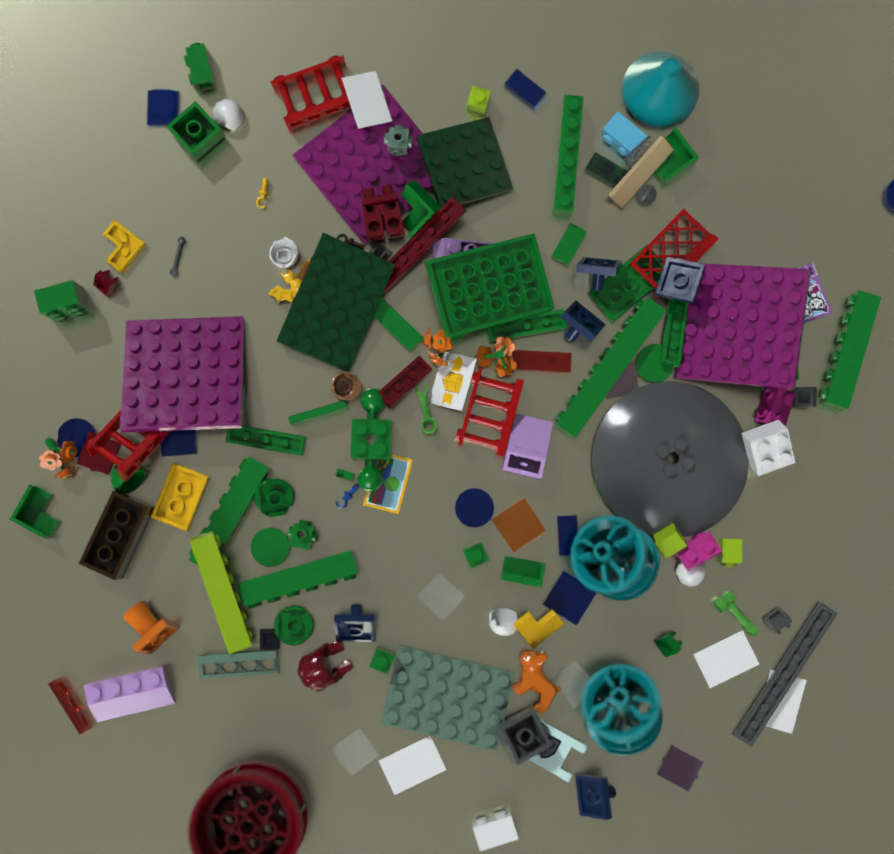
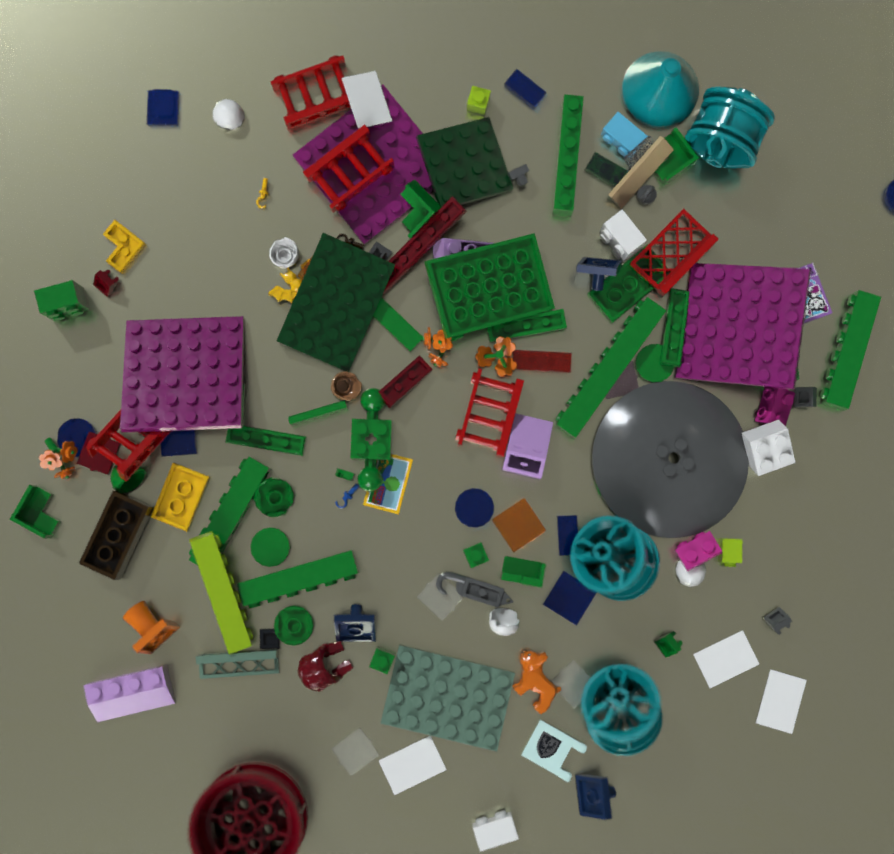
clear red tile [48,678,91,735] -> none
green brick [166,101,225,161] -> none
dark grey hinge [169,236,185,276] -> none
green brick [184,43,216,91] -> none
green brick [288,520,318,550] -> none
dark red hips [362,184,405,242] -> none
sand green brick [384,125,413,156] -> none
bright green brick [415,384,437,434] -> none
white sticker [429,352,477,411] -> none
dark grey brick [494,708,552,765] -> none
yellow tile [513,609,564,649] -> none
green tile [551,222,587,266] -> none
dark blue tile [561,300,606,342] -> none
lime brick [653,523,687,559] -> none
dark blue tile [655,257,706,304] -> none
clear purple piece [657,745,704,792] -> none
bright green brick [712,590,760,637] -> none
dark grey tile [733,602,838,747] -> none
none -> red fence [303,124,394,213]
none -> dark grey plate [436,572,514,608]
none -> dark grey tile [507,164,529,186]
none -> white brick [599,209,647,262]
none -> teal wheel [685,87,775,168]

